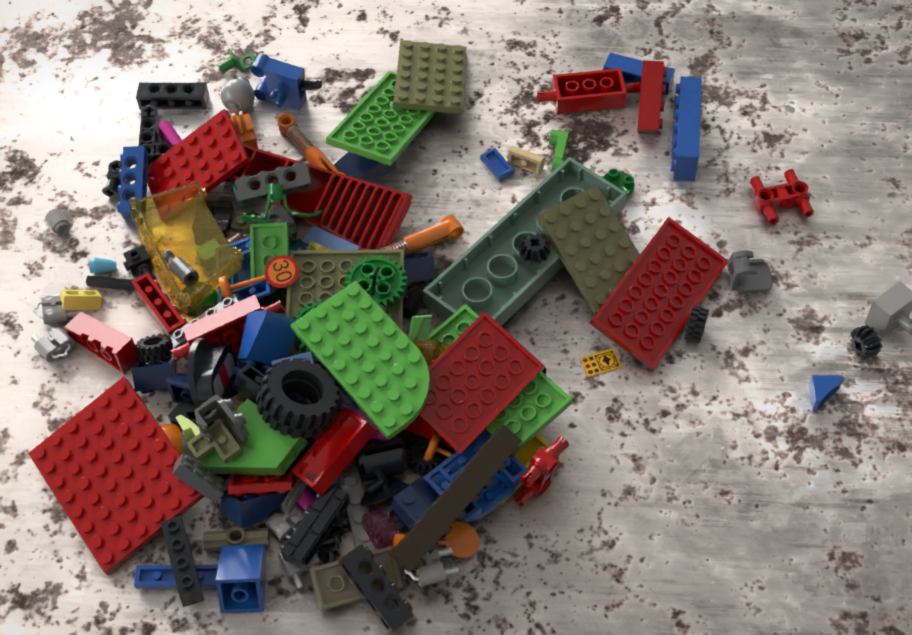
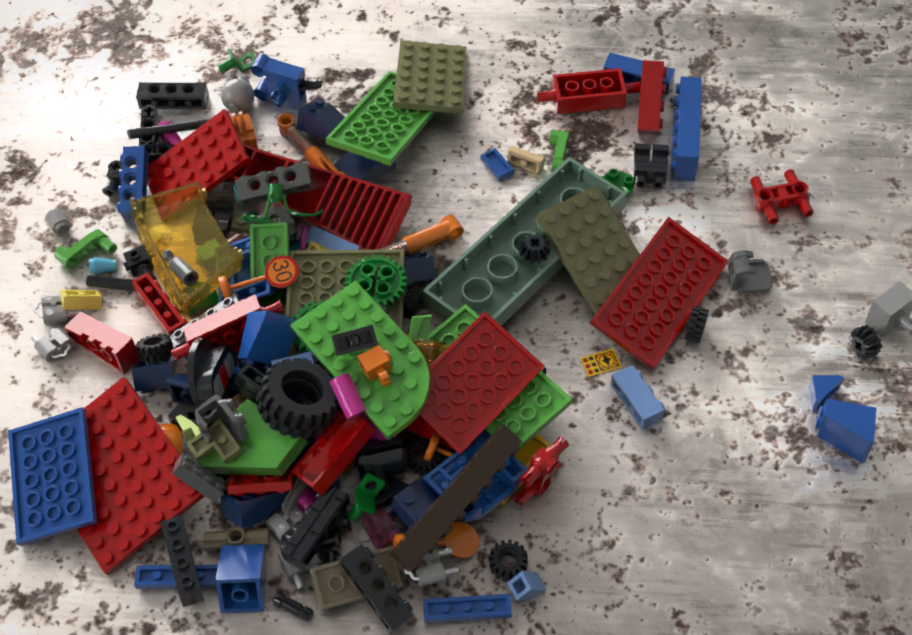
none -> blue plate [8,407,97,546]
none -> bright green beam [54,229,118,269]
none -> black piece [127,119,209,140]
none -> black axle [273,593,314,621]
none -> dark blue slope [297,98,345,139]
none -> magenta piece [298,225,308,250]
none -> dark pink brick [330,373,366,420]
none -> black brick [331,325,378,356]
none -> green bracket [348,473,385,522]
none -> orange brick [357,345,392,387]
none -> blue plate [423,594,512,623]
none -> black tyre [489,539,528,582]
none -> medium blue brick [507,571,547,601]
none -> medium blue brick [611,365,665,430]
none -> black hips [633,143,669,189]
none -> blue slope [815,398,877,463]

